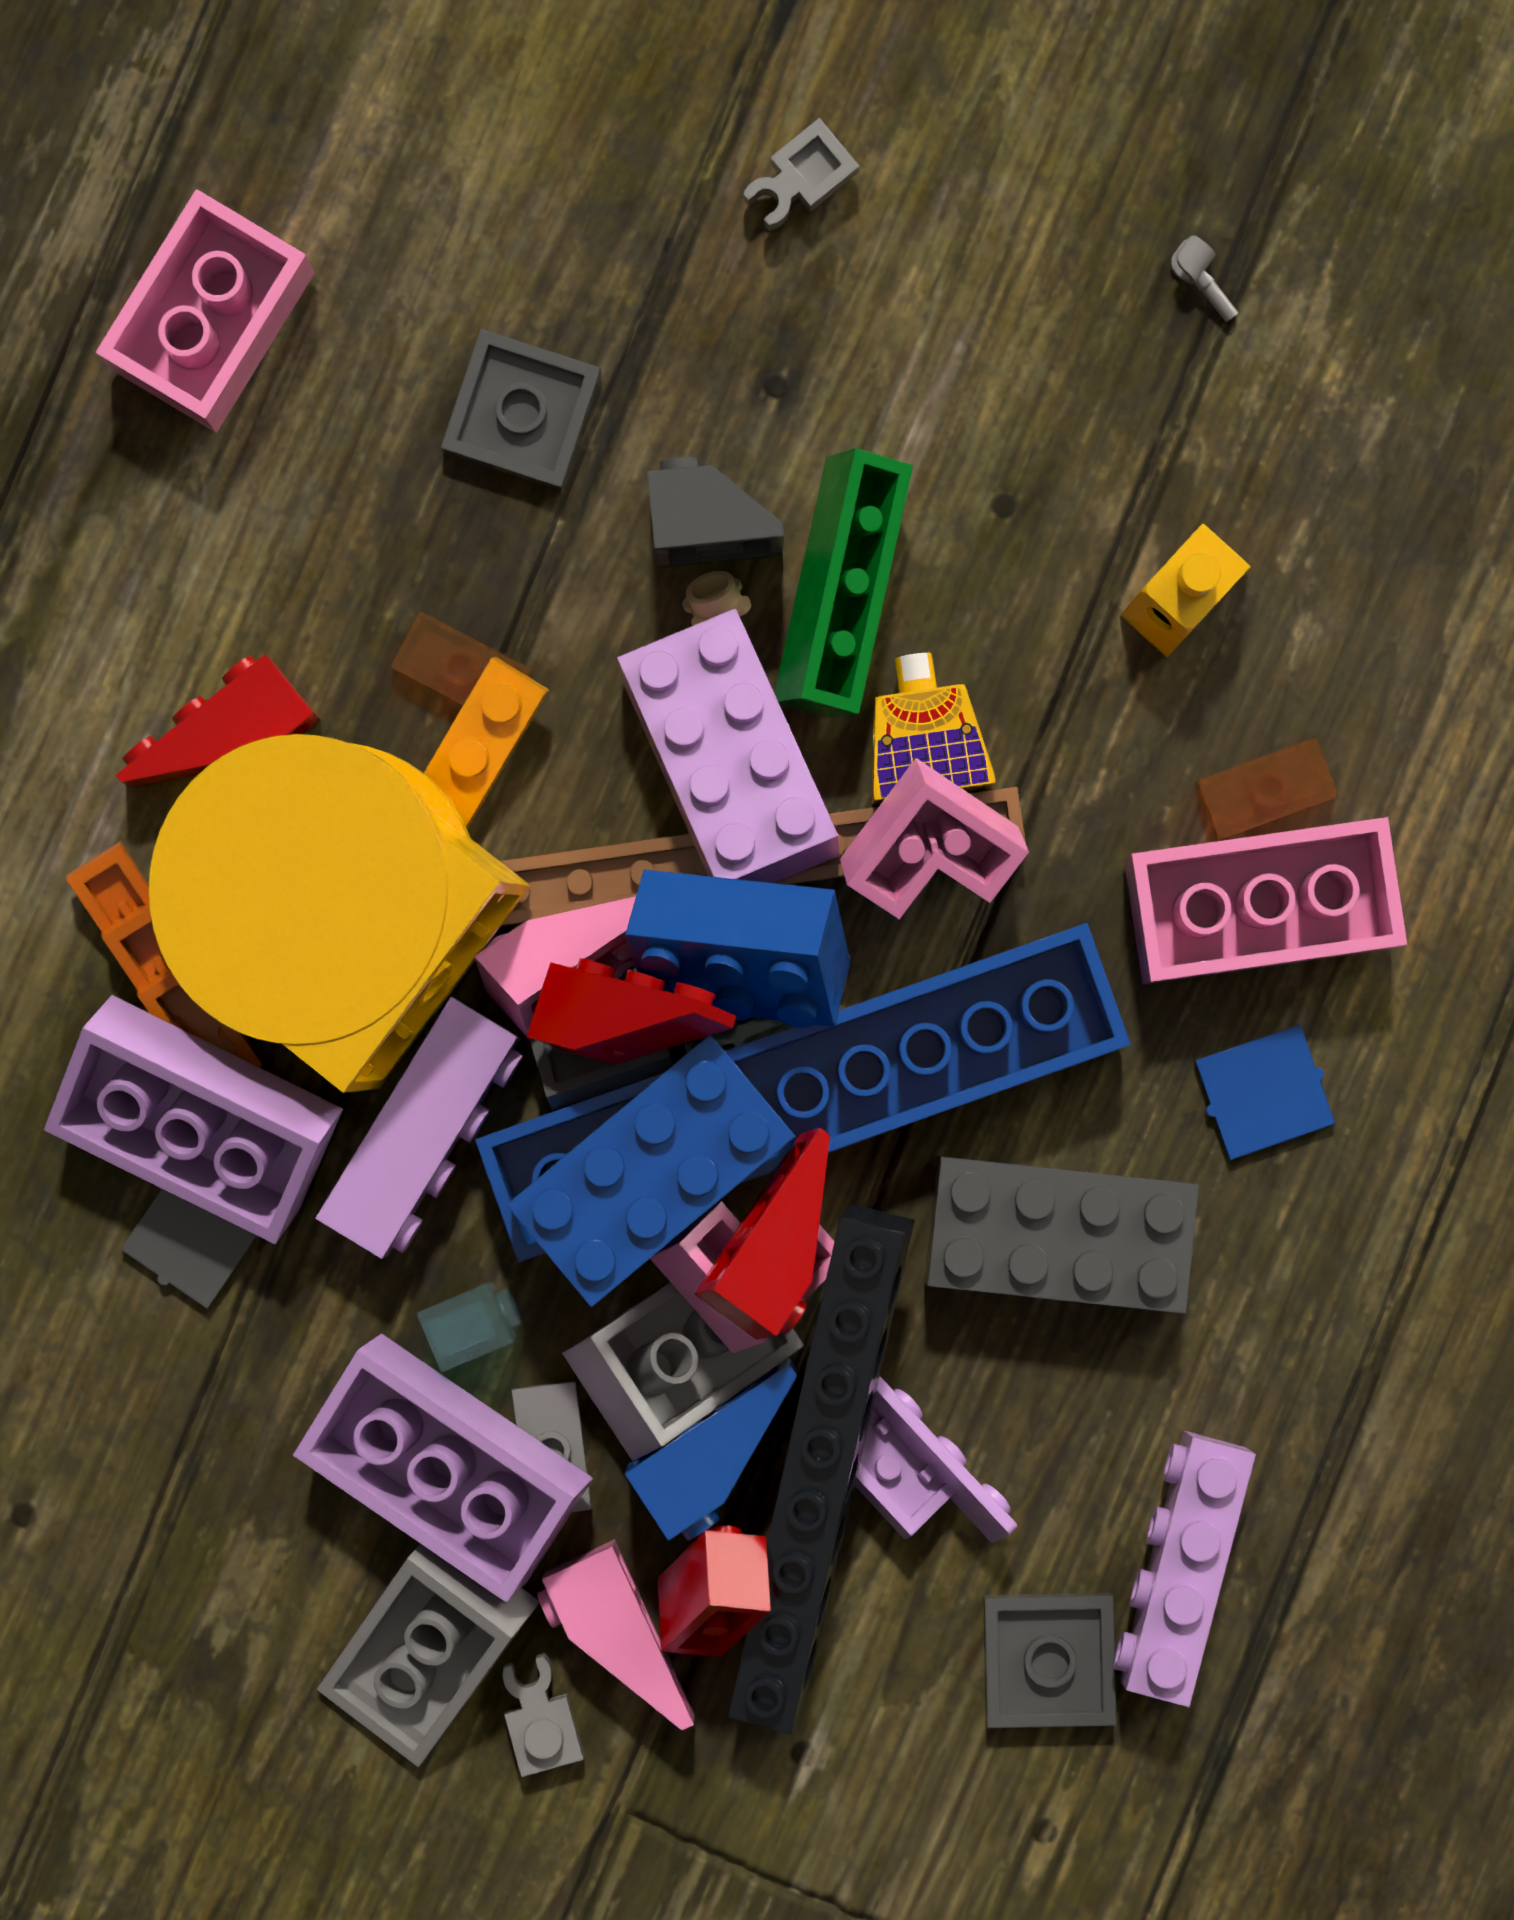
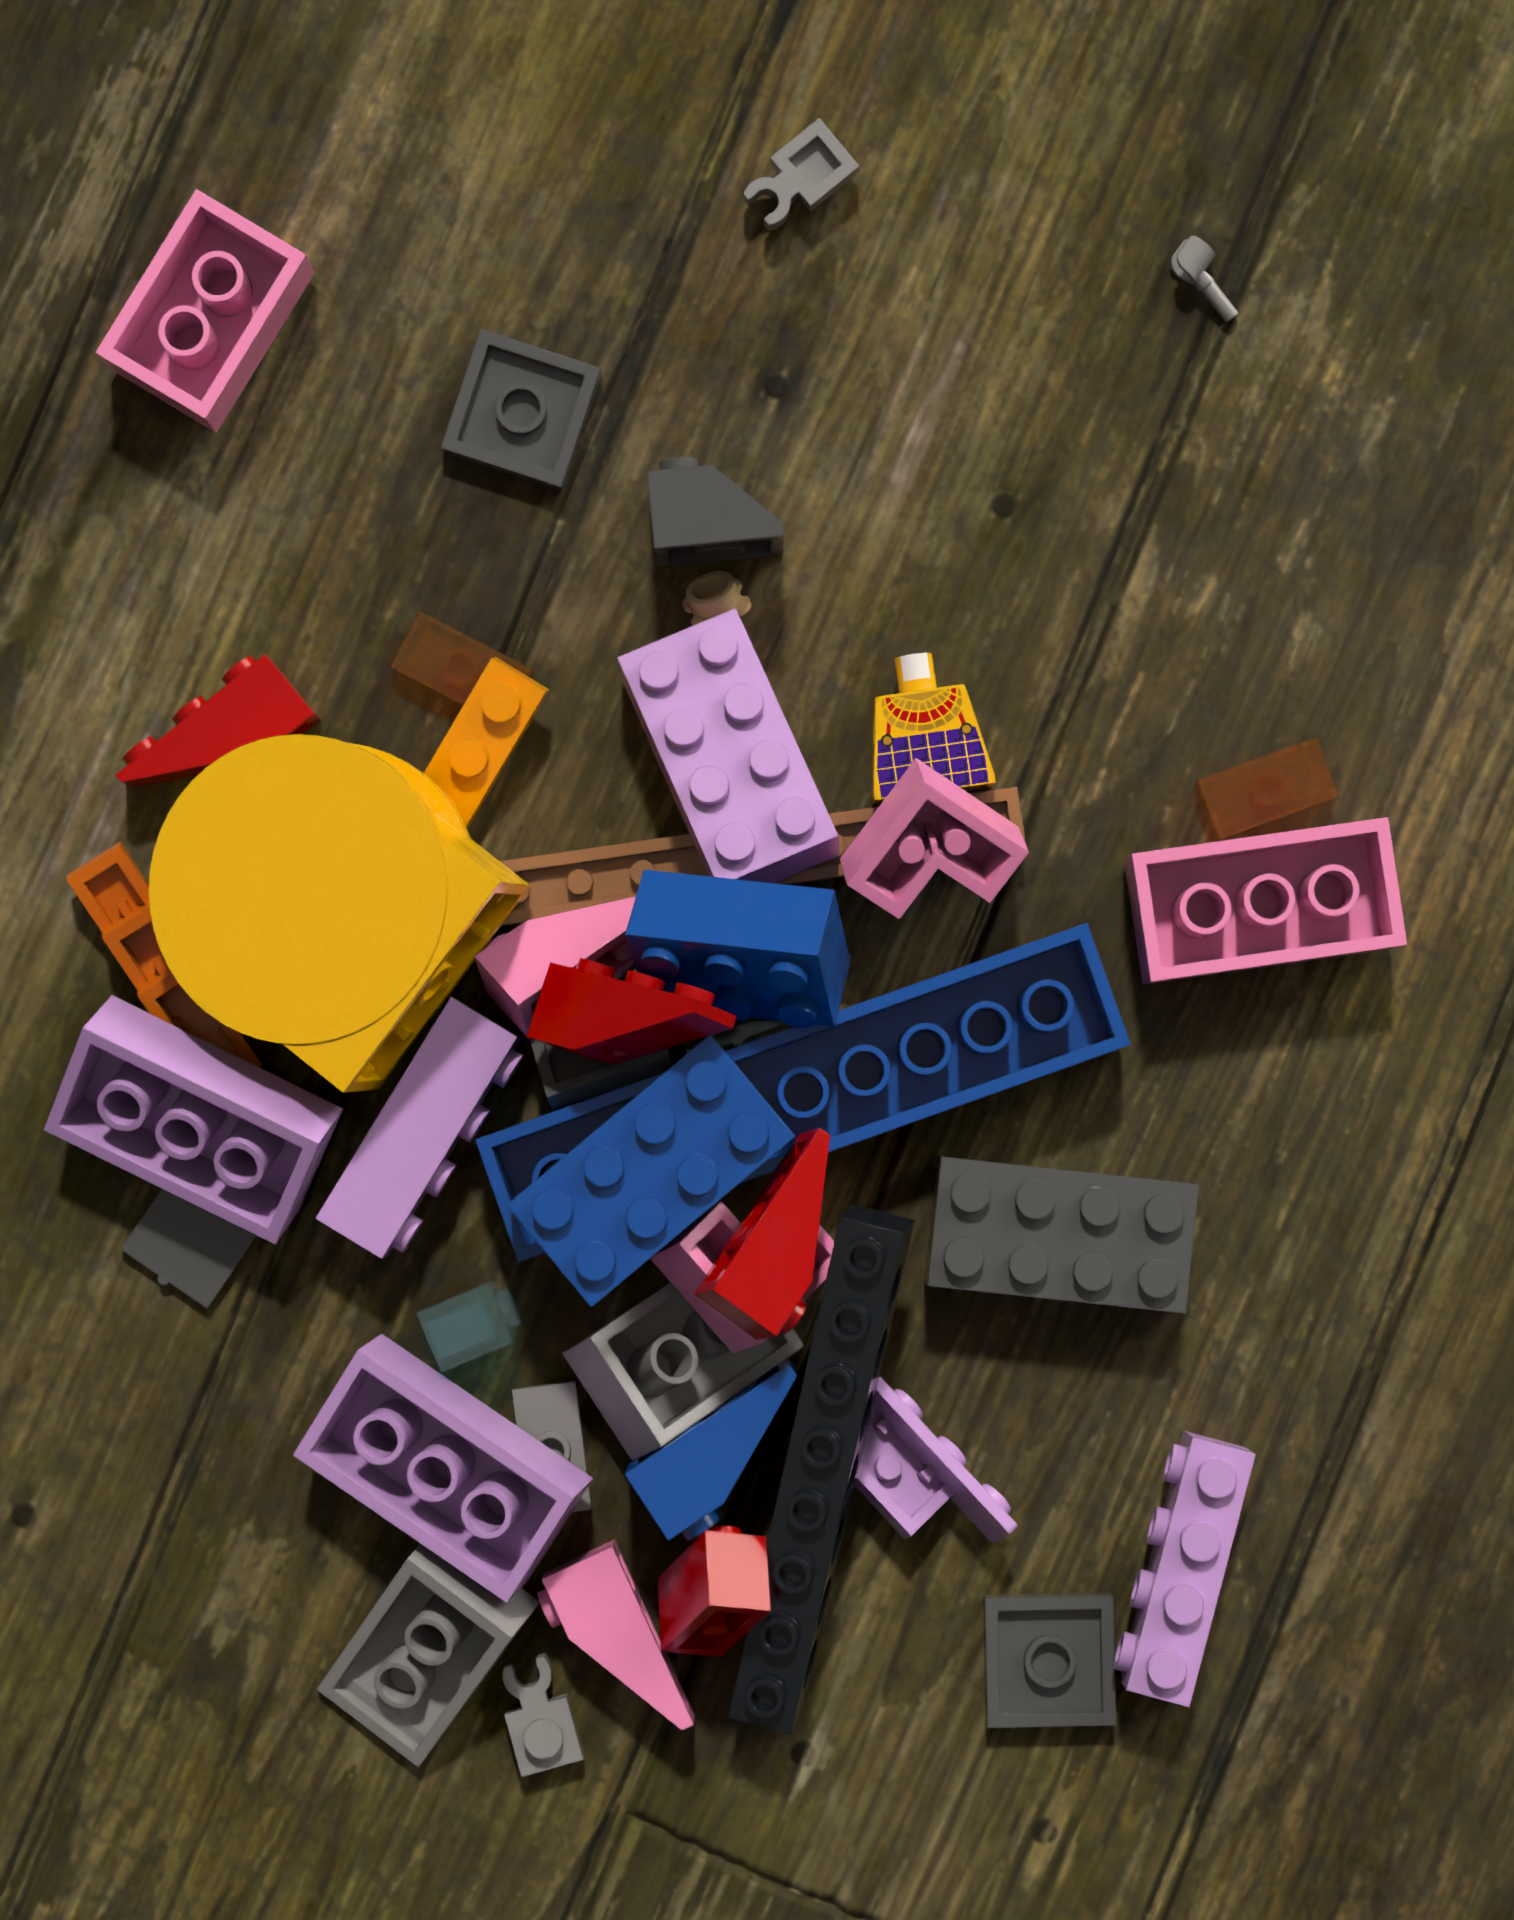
green brick [774,448,913,718] -> none
yellow torso [1120,524,1251,657] -> none
blue piece [1194,1024,1335,1160] -> none

